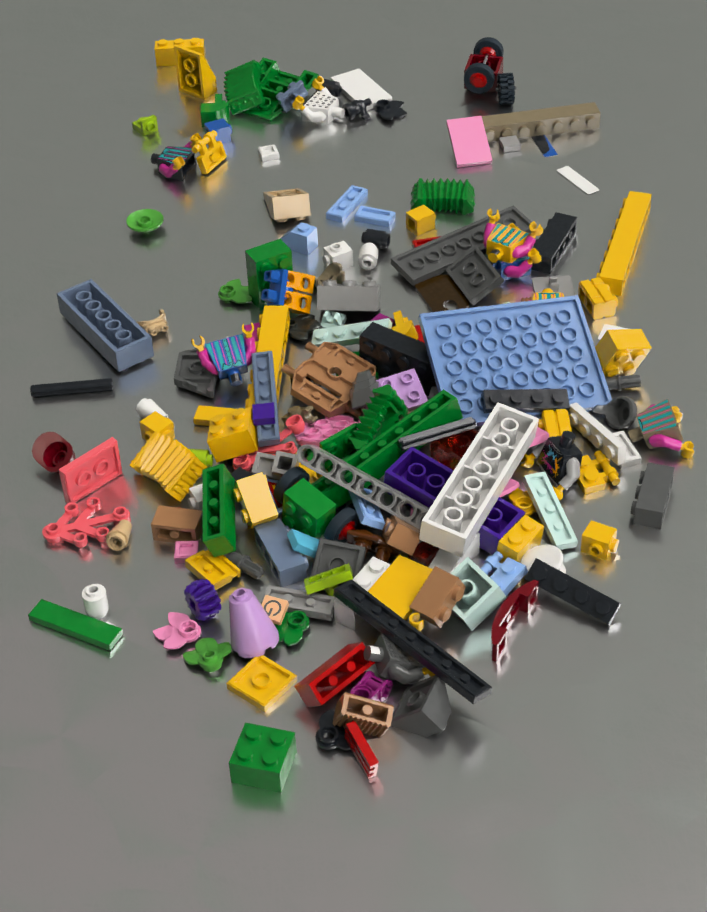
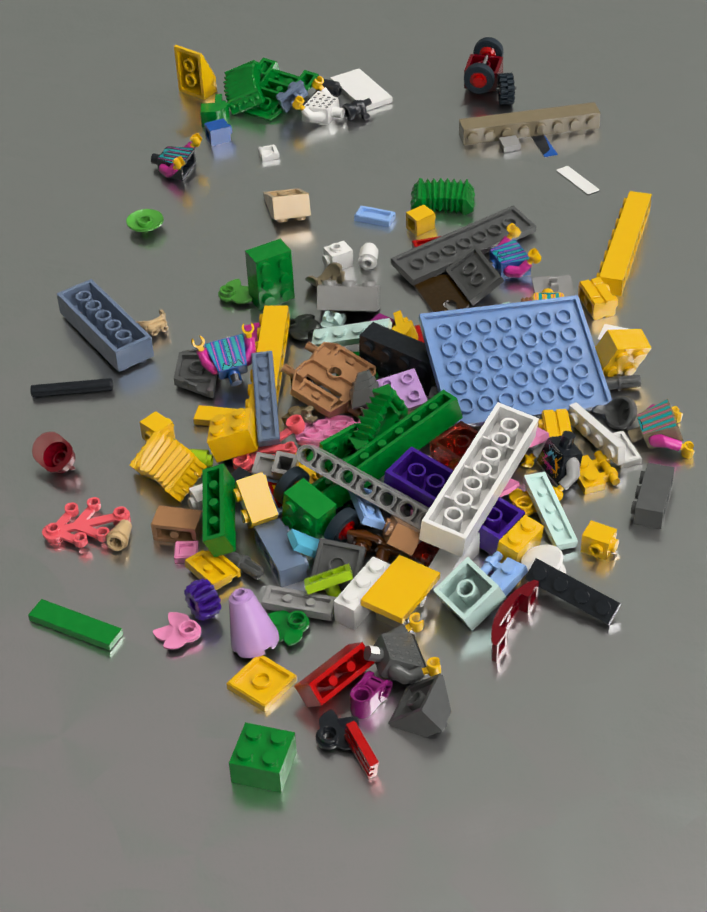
coral tile [59,437,123,504] -> none
white brick [82,584,109,619] -> none
lime bracket [132,115,158,136] -> none
white cone [136,398,168,418] -> none
yellow brick [154,38,206,67] -> none
bright green plate [183,637,232,672] -> none
yellow plate [191,130,227,174] -> none
dark purple tile [252,402,276,426] -> none
hips [261,269,315,314] -> none
light nougat tile [262,595,289,625] -> none
light blue slope [281,222,318,256] -> none
light blue tile [326,185,368,223] -> none
black tile [333,580,492,705] -> none
medium nougat brick [333,692,394,738] -> none
black brick [361,229,391,250] -> none
black plate [375,99,407,120] -> none
axle [397,417,476,451] -> none
medium nougat brick [410,566,466,628] -> none
bright pink tile [446,116,492,168] -> none
black plate [481,389,570,413] -> none
torso [483,208,543,263] -> none
black brick [531,212,577,274] -> none

